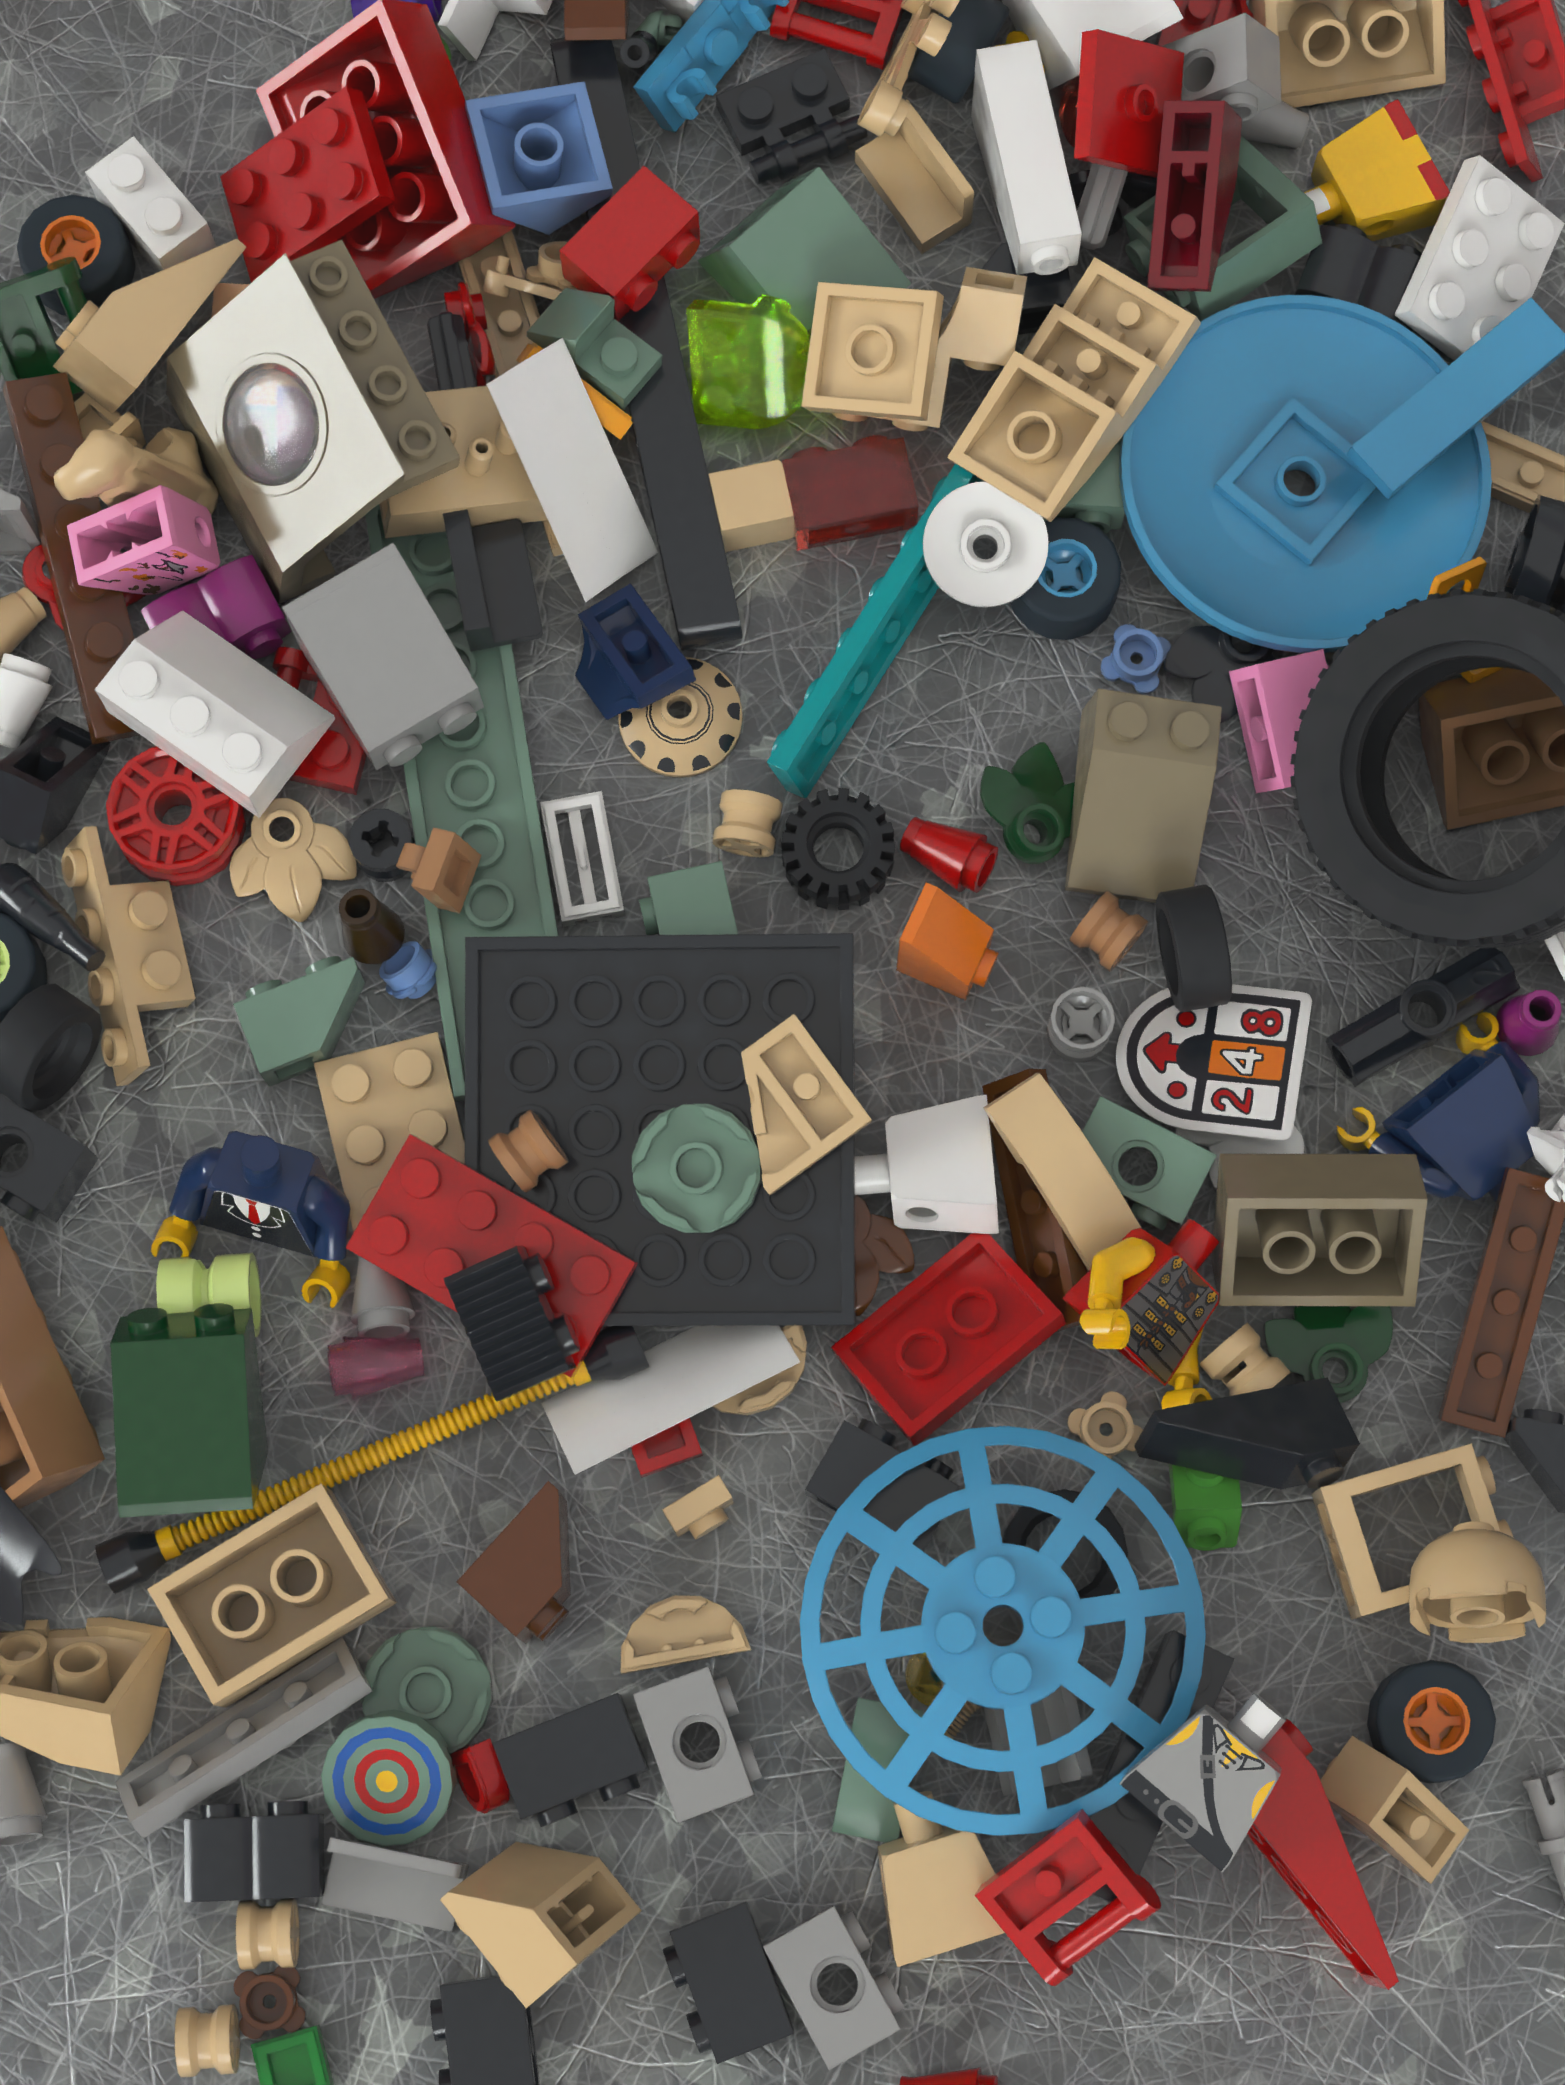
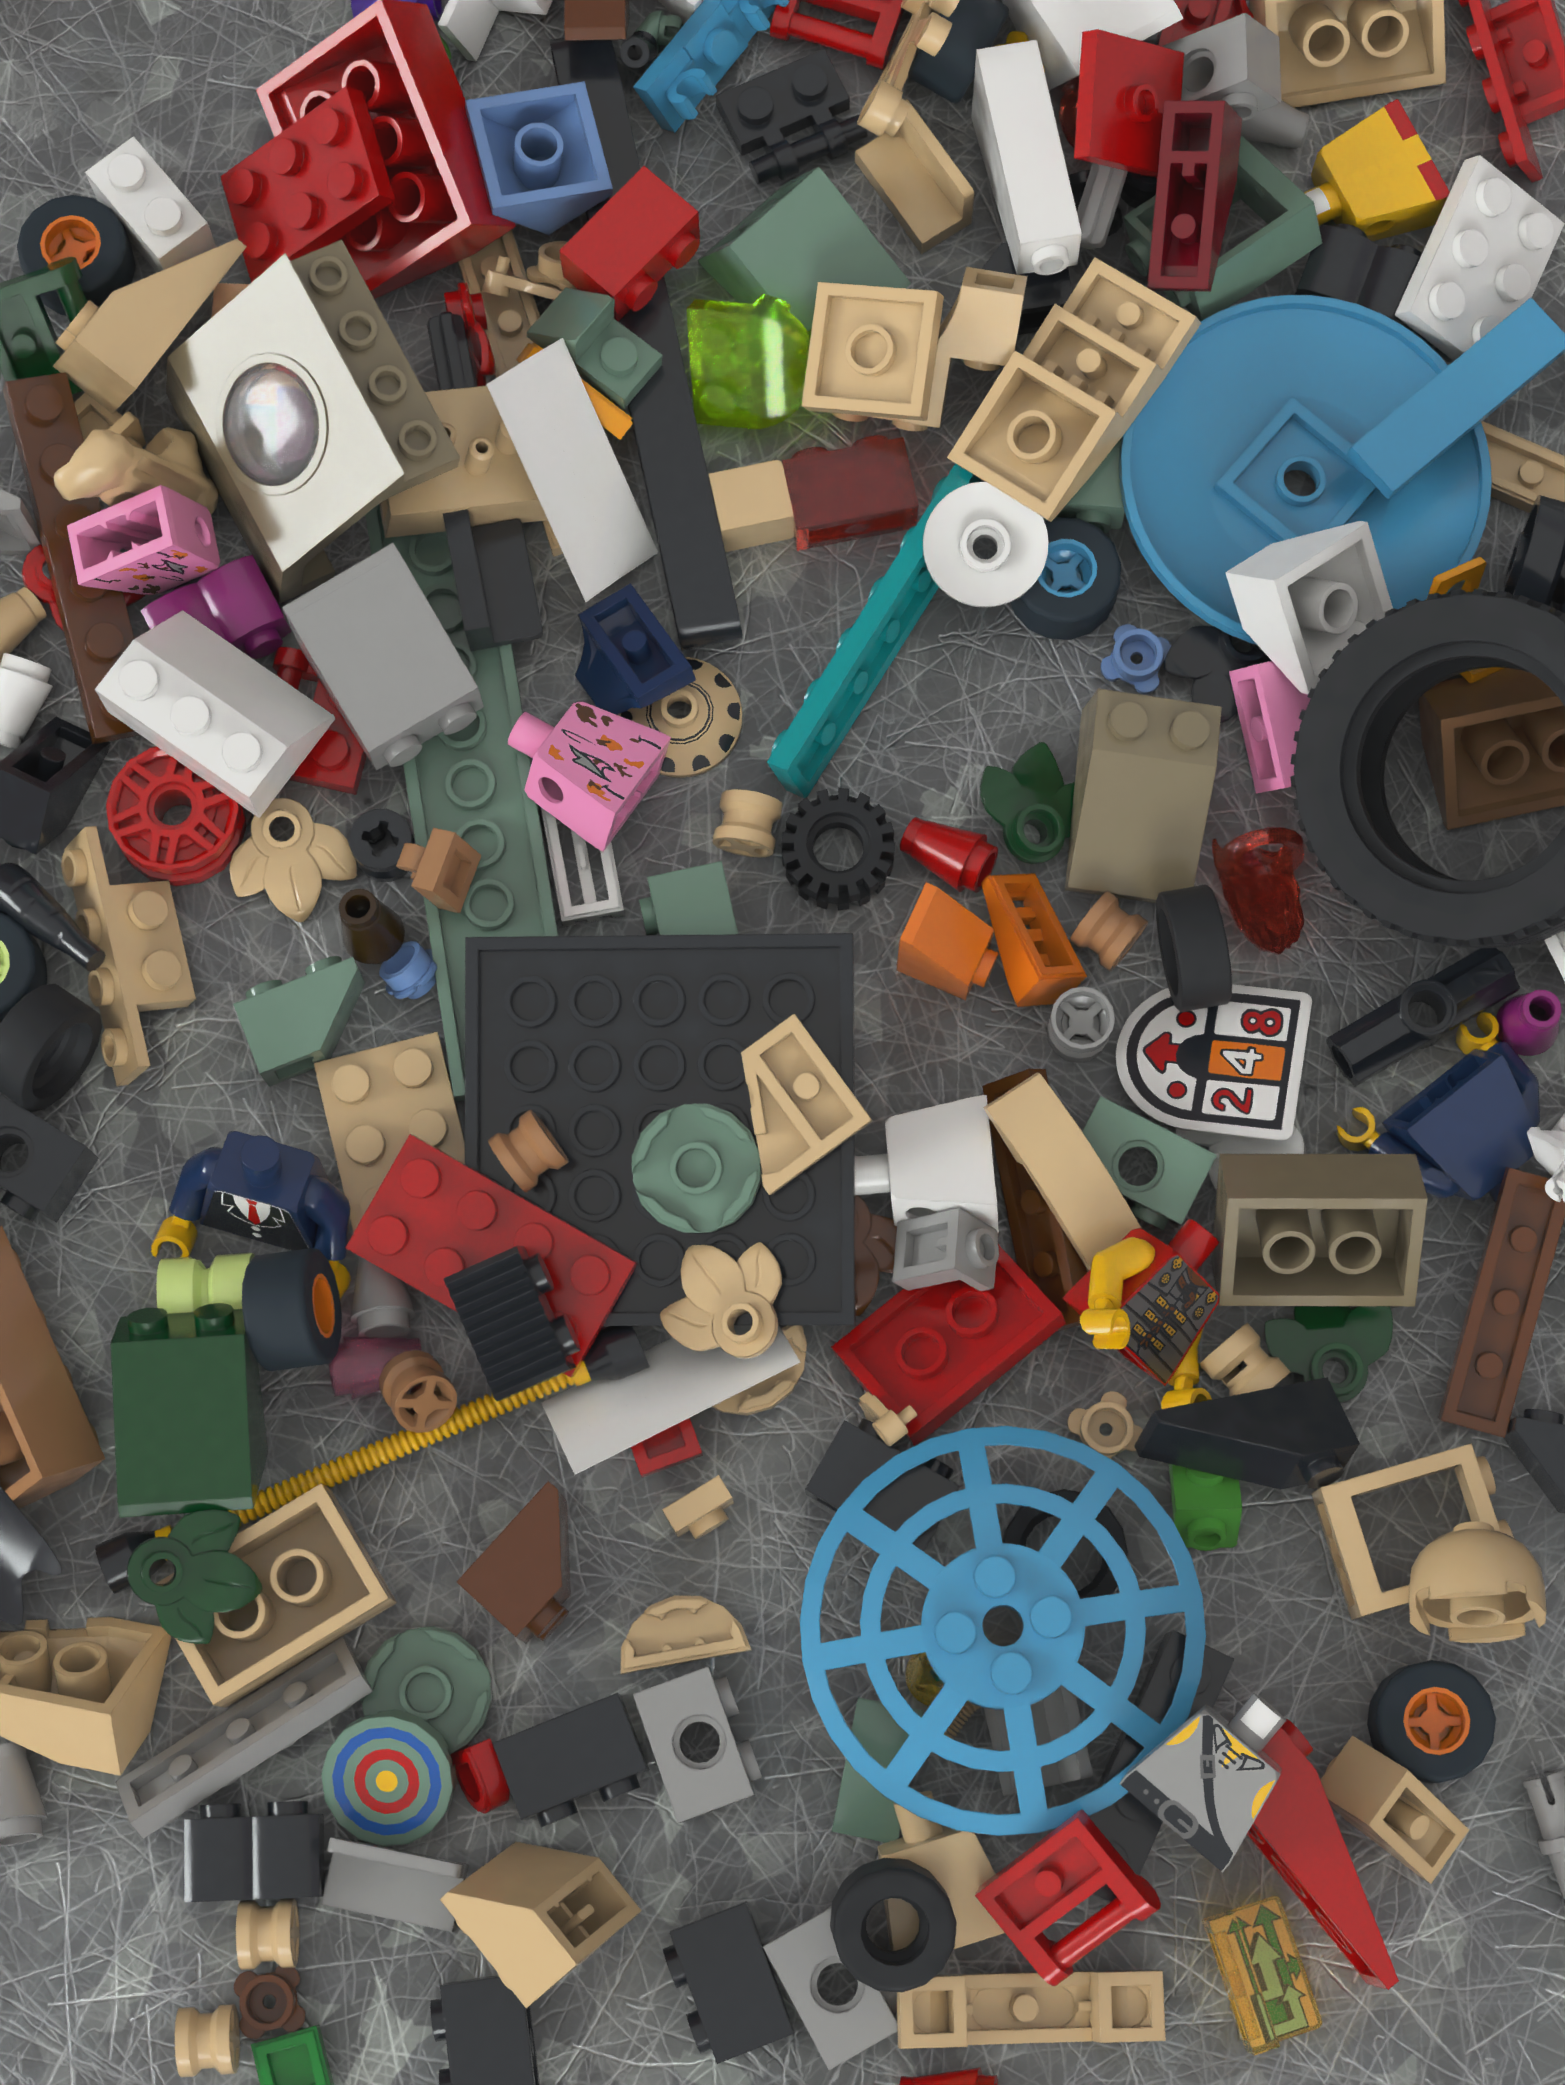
none -> dark green plate [127,1509,263,1644]
none -> black wheel [242,1248,342,1371]
none -> medium nougat wheel [379,1350,457,1433]
none -> bright pink torso [508,701,671,852]
none -> tan plate [660,1242,782,1359]
none -> black tyre [830,1858,957,1993]
none -> tan piece [858,1391,917,1447]
none -> light grey bracket [892,1208,999,1291]
none -> tan slope [897,1970,1166,2049]
none -> orange slope [981,873,1087,1007]
none -> clear yellow panel [1202,1896,1322,2056]
none -> clear red piece [1212,827,1305,955]
none -> white slope [1225,521,1393,694]

